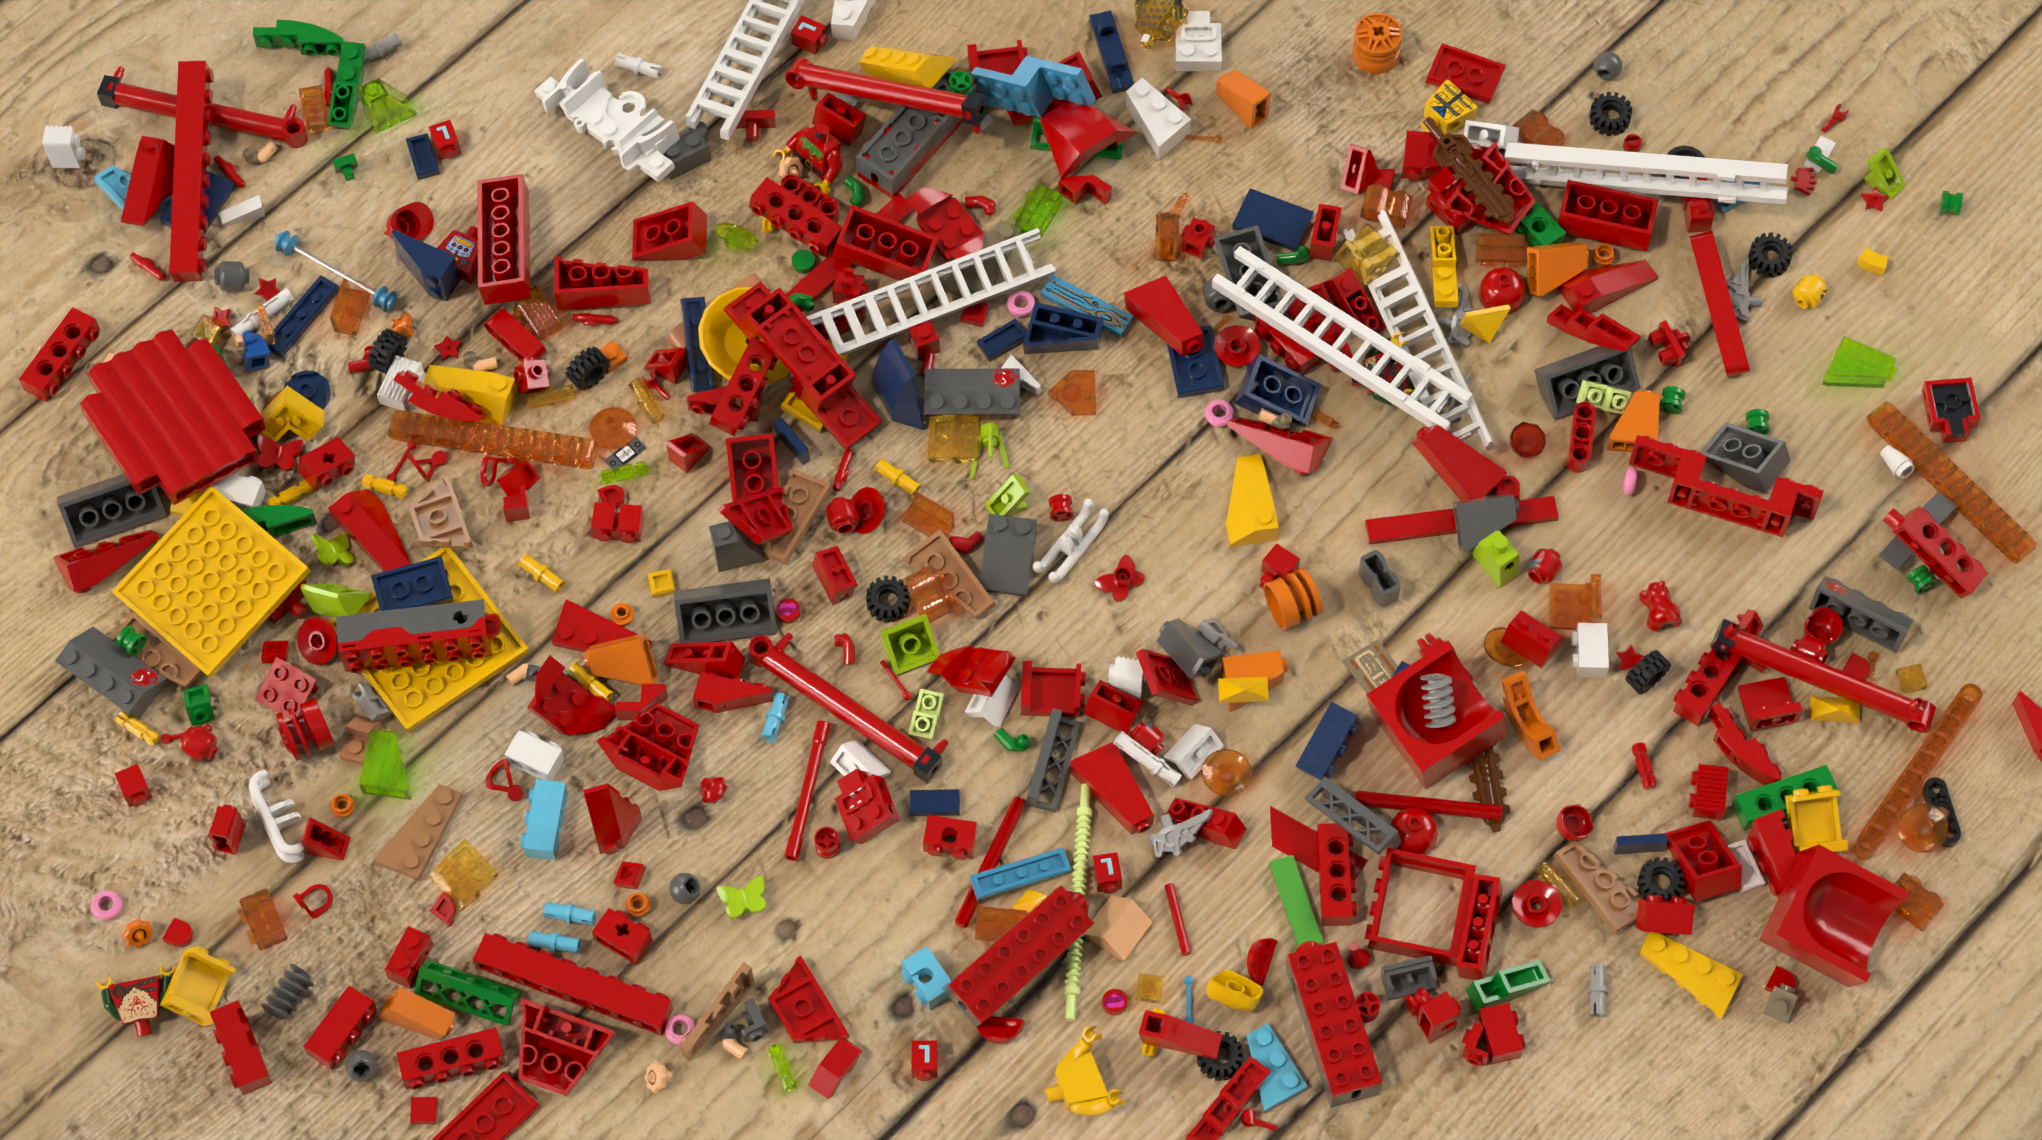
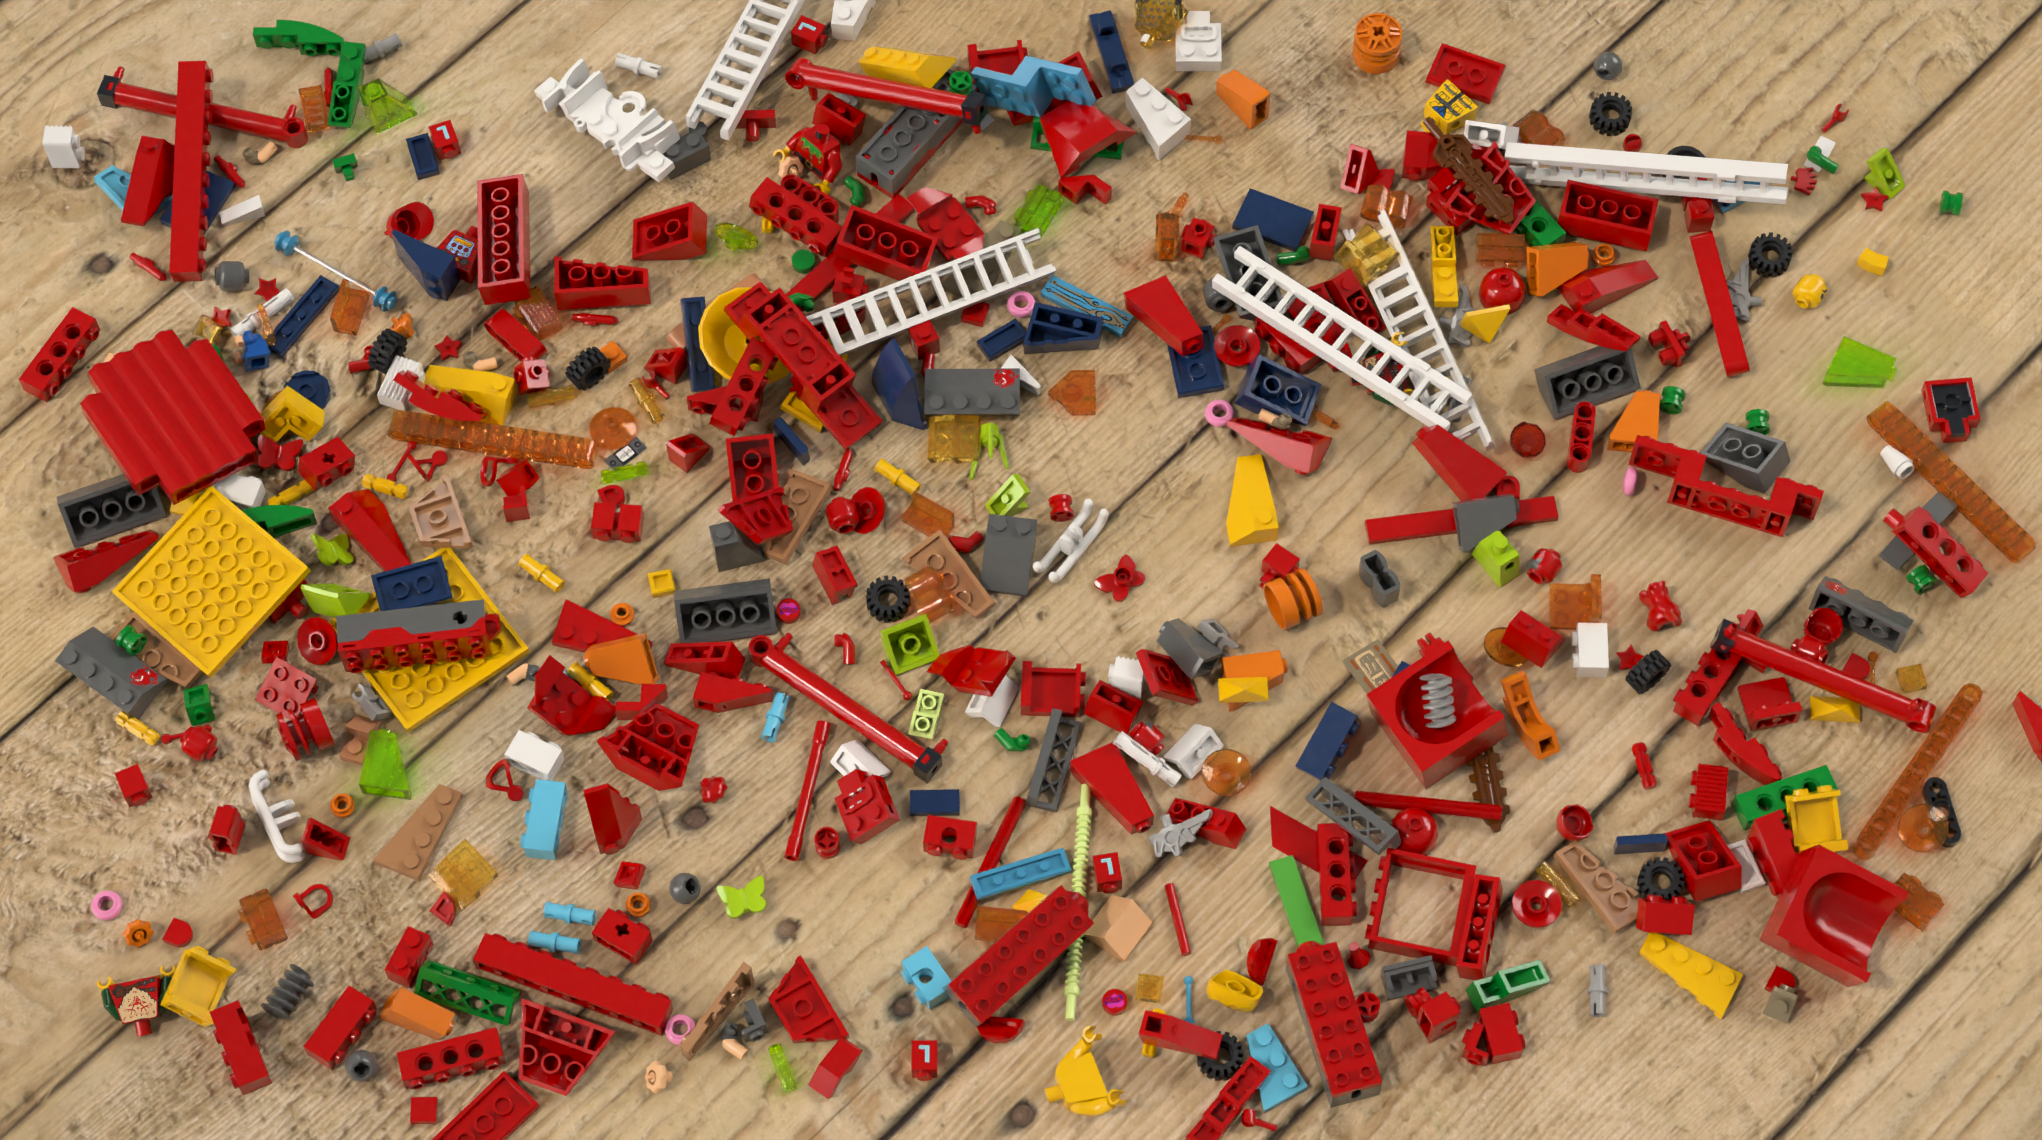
yellowish green slope [1576,380,1632,414] -> none

